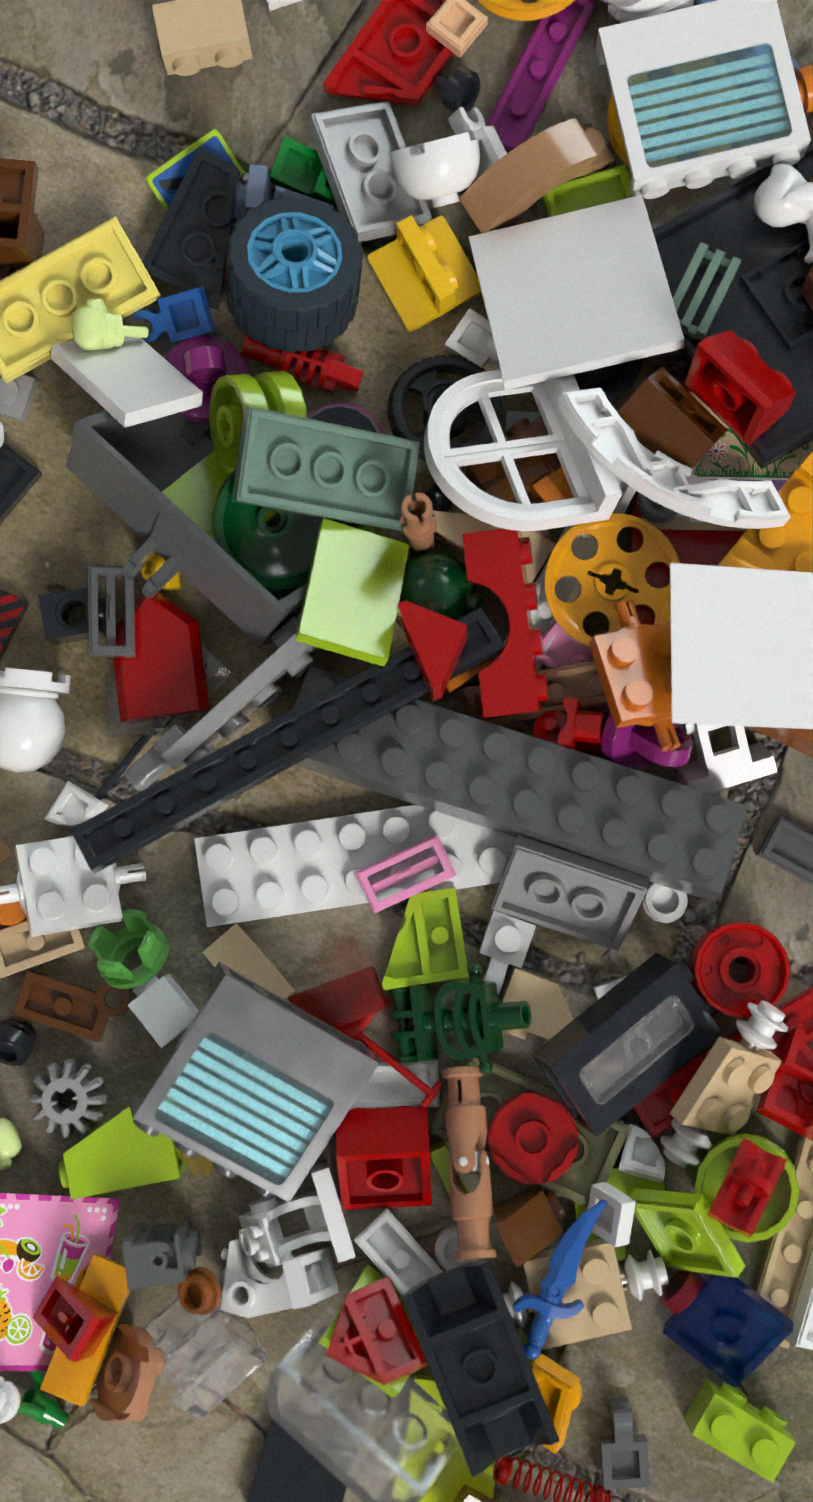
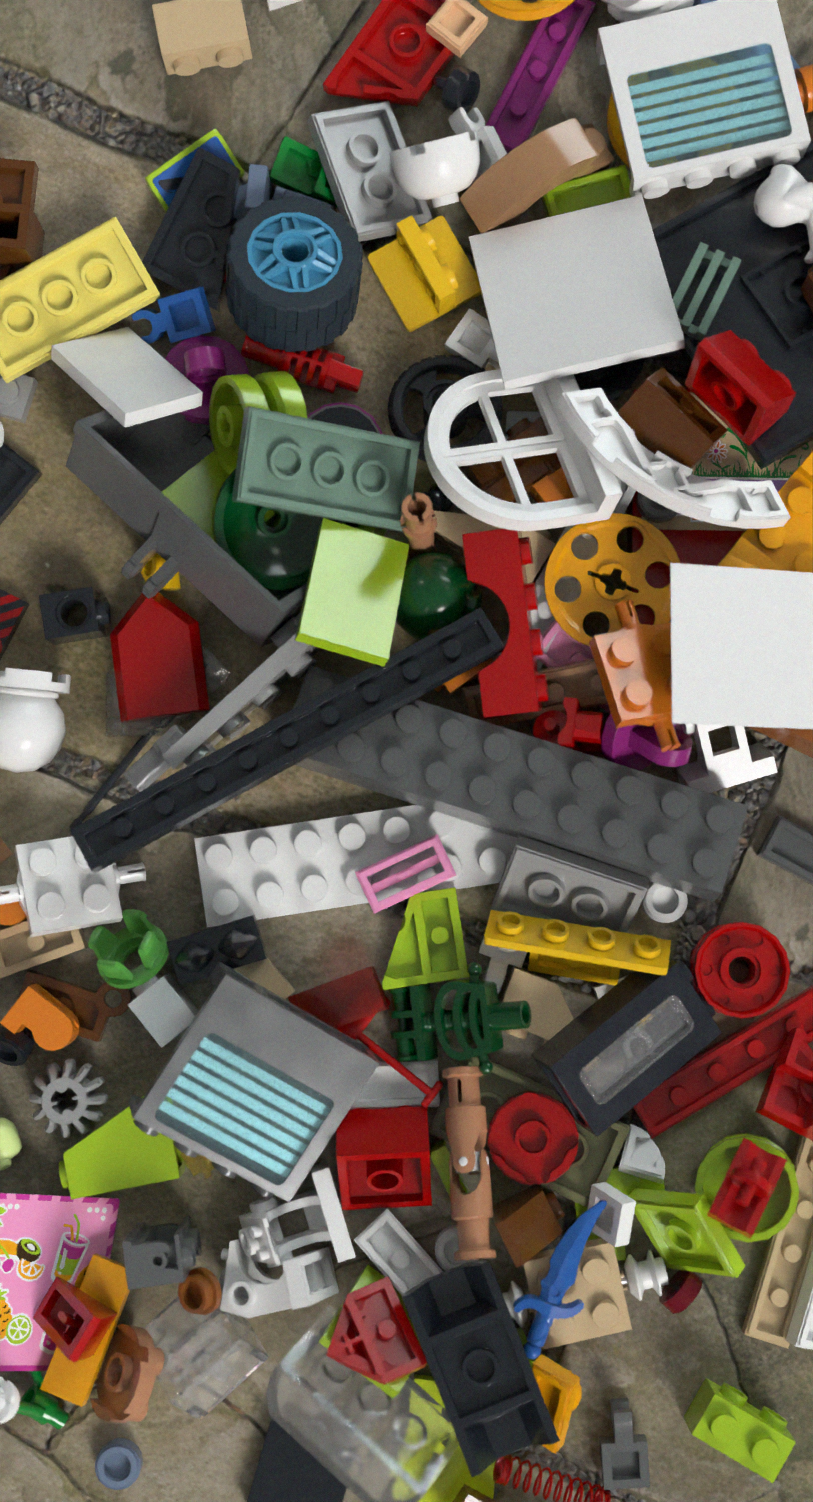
white tile [44,781,109,827] -> none
yellowish green piece [71,298,148,350] -> none
dark grey tile [86,565,135,658] -> none
red slope [397,601,467,701] -> none
tan plate [660,1000,788,1168] -> none
clear blue tile [662,1274,794,1388] -> none
none -> orange leg [0,983,80,1051]
none -> sand blue tile [95,1438,143,1490]
none -> black tile [166,915,268,986]
none -> yellow bracket [484,910,671,986]

